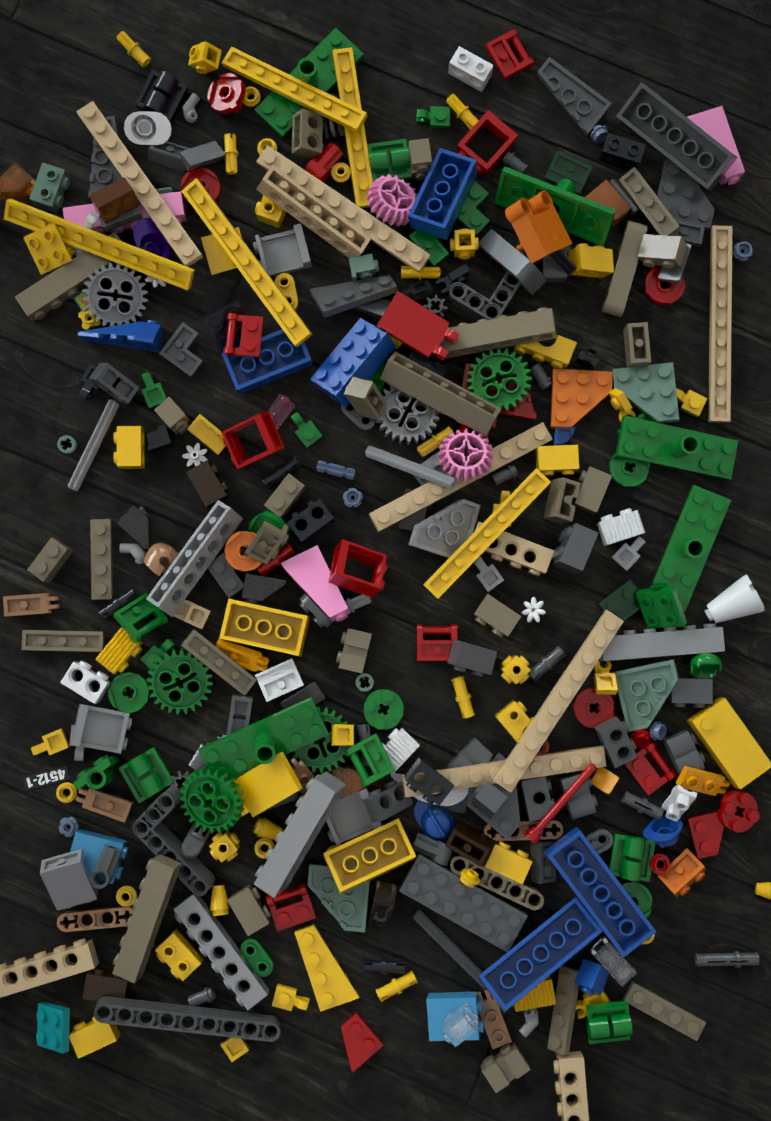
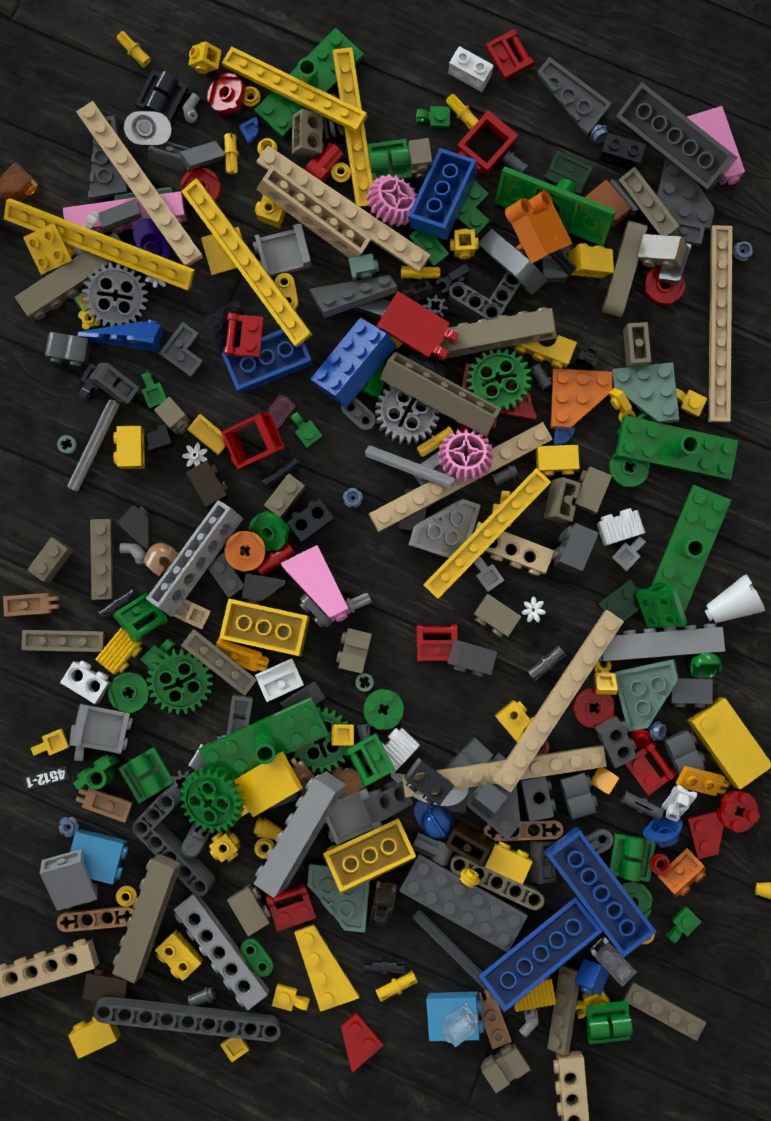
sand green brick [29,162,70,213] -> none
teal plate [36,1001,70,1054] -> none
yellow plate [56,782,77,803] -> none
reddish brown brick [89,177,140,223] -> none
dark grey piece [90,845,122,889] -> none
yellow cone [210,885,230,916] -> none
dark tan bracket [245,521,289,565] -> none
sand blue axle [316,460,355,480] -> none
red window [328,539,388,598] -> none
dark tan brick [344,377,387,420] -> none
yellow pin [451,676,475,719] -> none
yellow brick [500,655,531,684] -> none
red piece [523,763,596,845] -> none
dark grey pin [694,951,759,968] -> none
none -> dark grey brick [45,332,92,367]
none -> blue tile [239,117,259,145]
none -> green plate [665,906,701,943]

